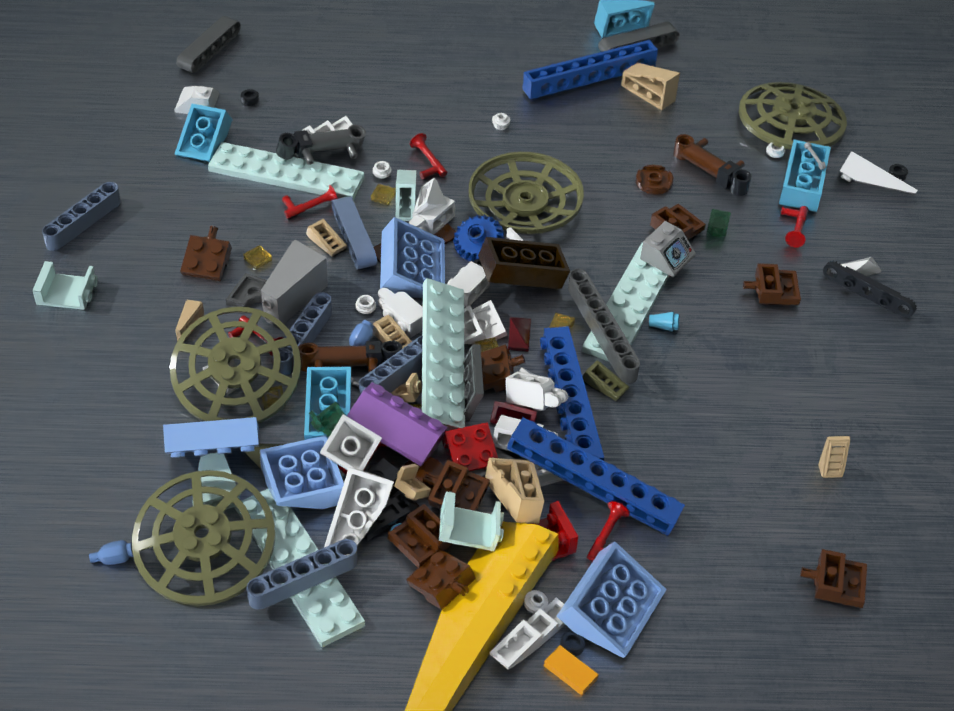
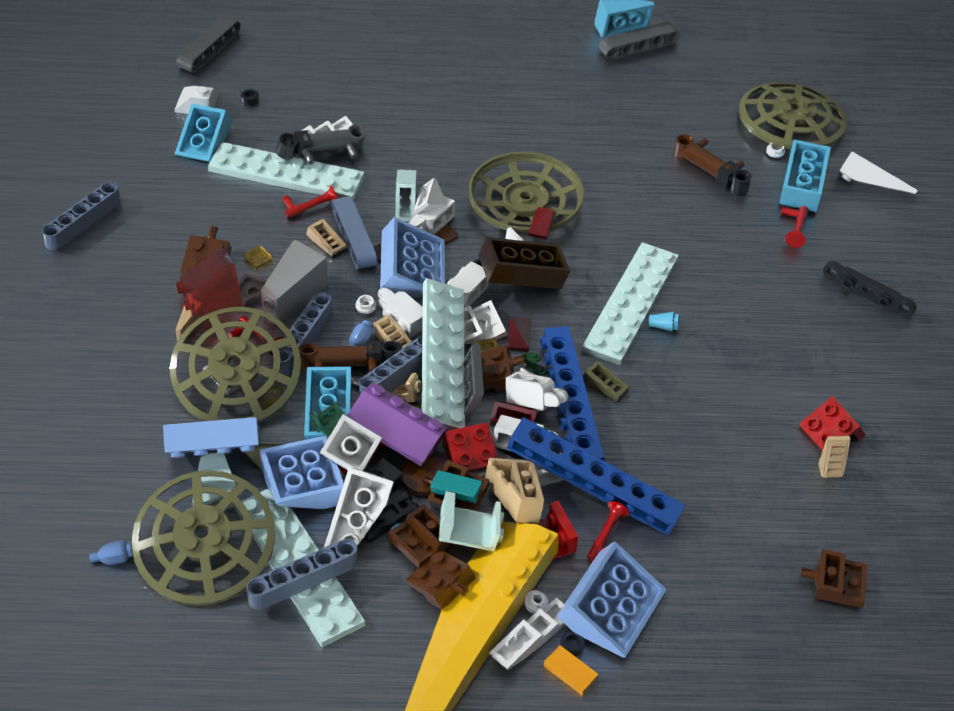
light aqua panel [32,261,98,310] -> none
clear yellow tile [371,184,396,205] -> none
white plate [373,161,392,178] -> none
tan bracket [394,464,431,500] -> none
red piece [410,133,448,179] -> none
blue gear [453,214,504,262] -> none
white plate [492,113,510,130] -> none
blue brick [523,40,658,99] -> none
clear yellow tile [549,313,575,329] -> none
dark grey beam [568,268,640,384] -> none
tan wedge [621,63,680,110] -> none
reddish brown tile [636,165,674,195] -> none
light grey slope [640,221,696,277] -> none
reddish brown plate [650,204,706,240] -> none
clear green bracket [707,209,731,237] -> none
reddish brown plate [743,263,801,305] -> none
light grey hinge [804,142,826,170] -> none
white slope [840,257,881,276] -> none
black tile [888,164,908,181] -> none
none -> clear red windscreen [176,248,243,317]
none -> teal slope [430,470,482,503]
none -> dark green piece [523,352,548,376]
none -> dark red slope [528,207,557,240]
none -> red bracket [799,396,866,451]

